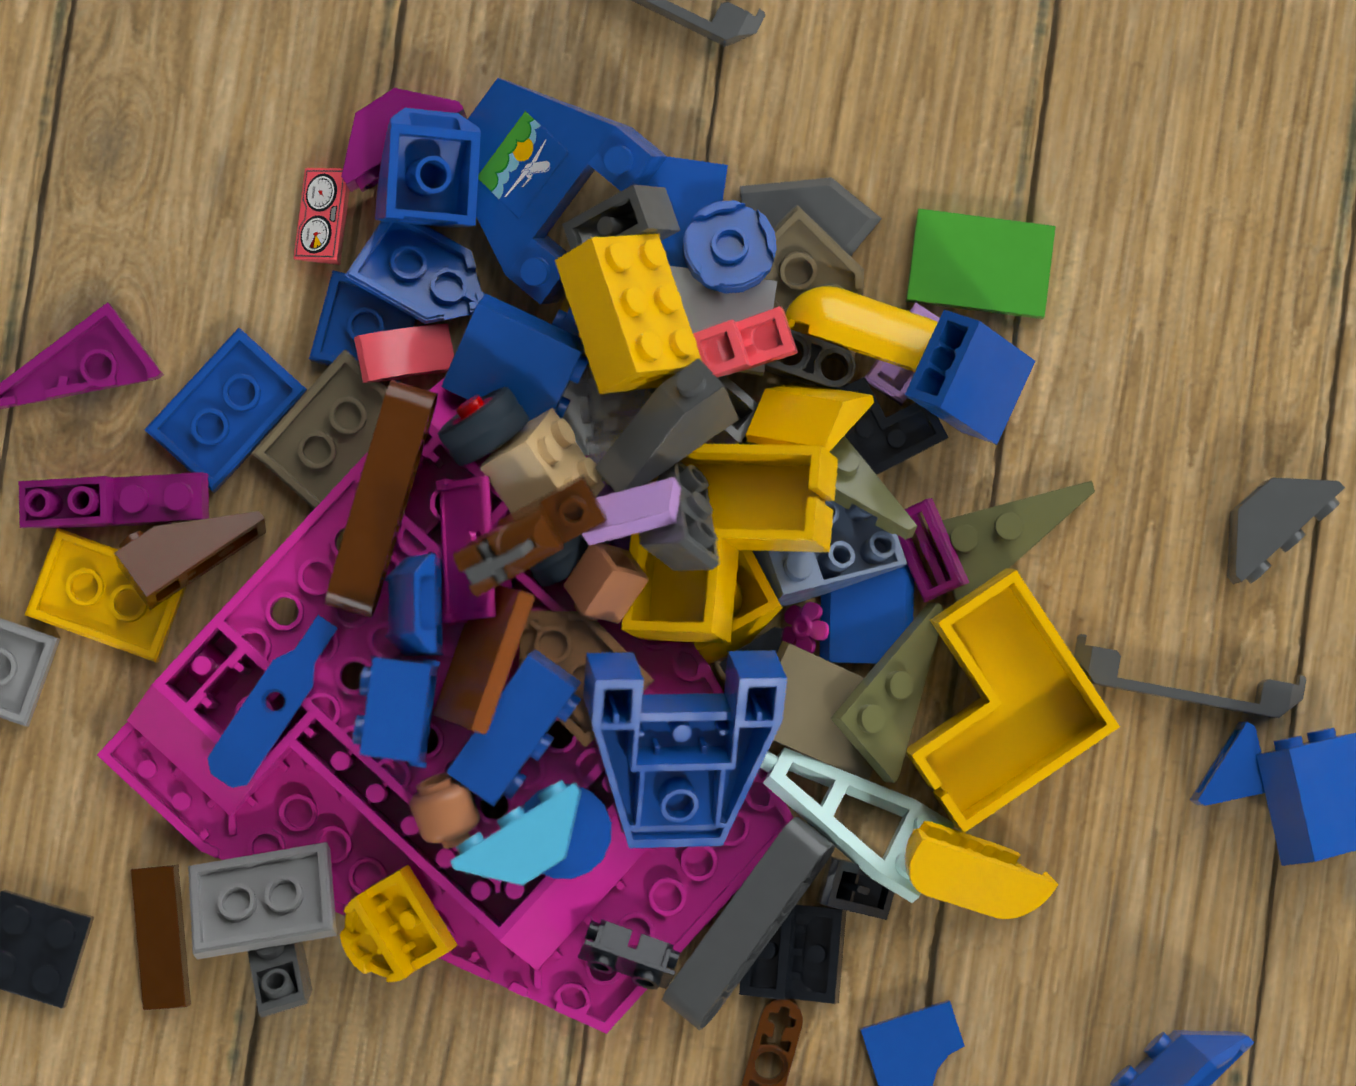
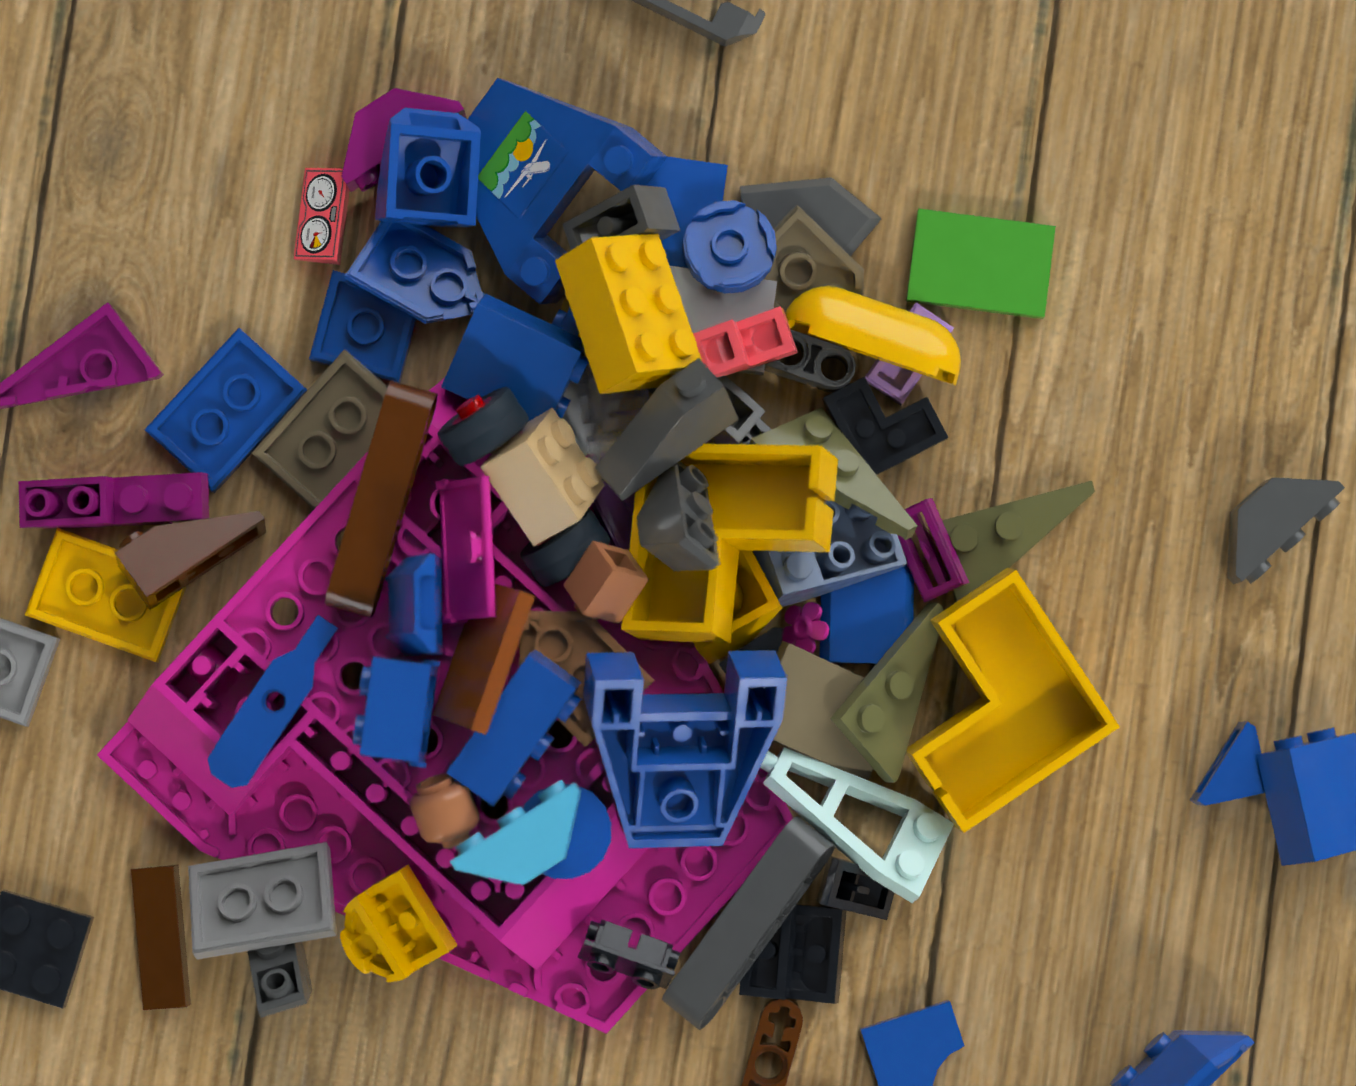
coral slope [354,323,454,383] -> none
reddish brown plate [453,475,607,597] -> none
lavender tile [582,477,681,545] -> none
yellow slope [745,382,874,452] -> none
blue brick [905,310,1035,445] -> none
yellow brick [905,821,1059,919] -> none
dark grey piece [1074,634,1306,718] -> none

